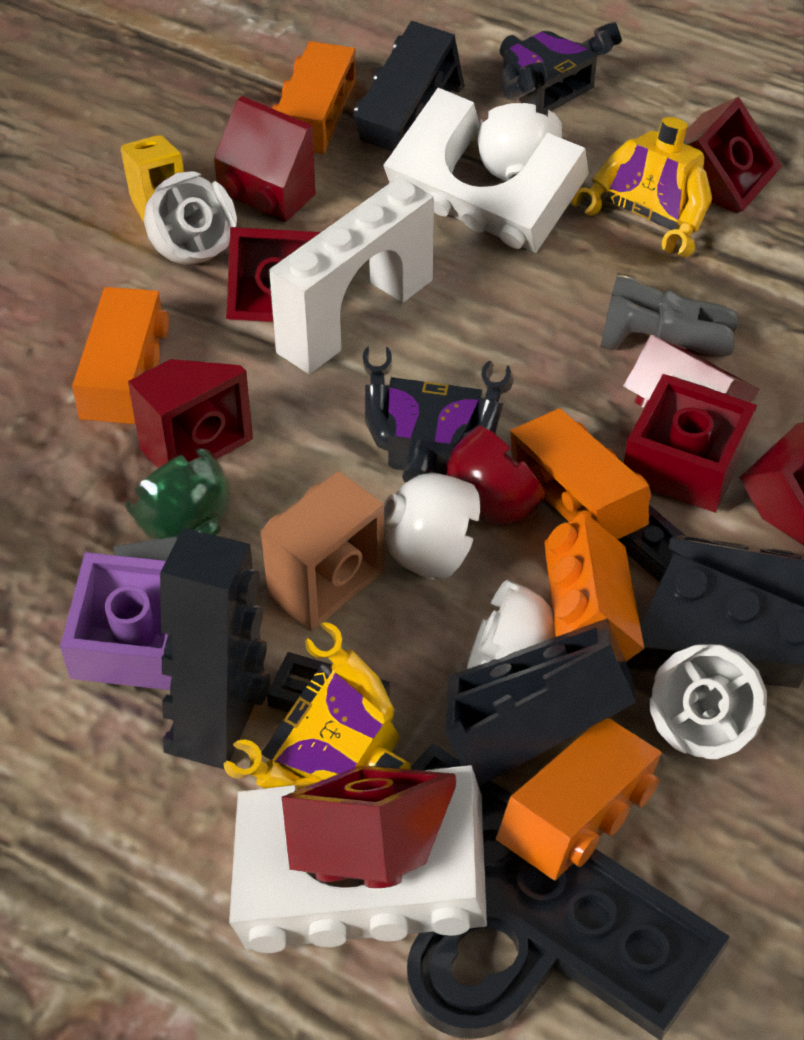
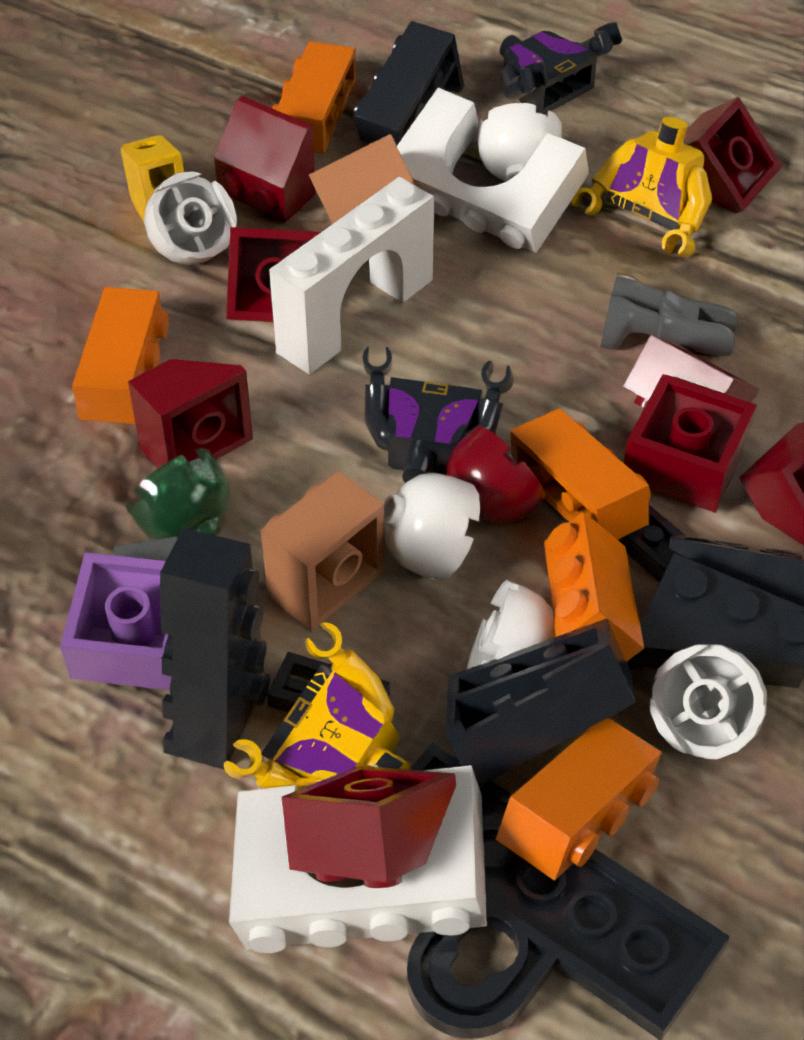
none -> nougat brick [309,134,415,224]

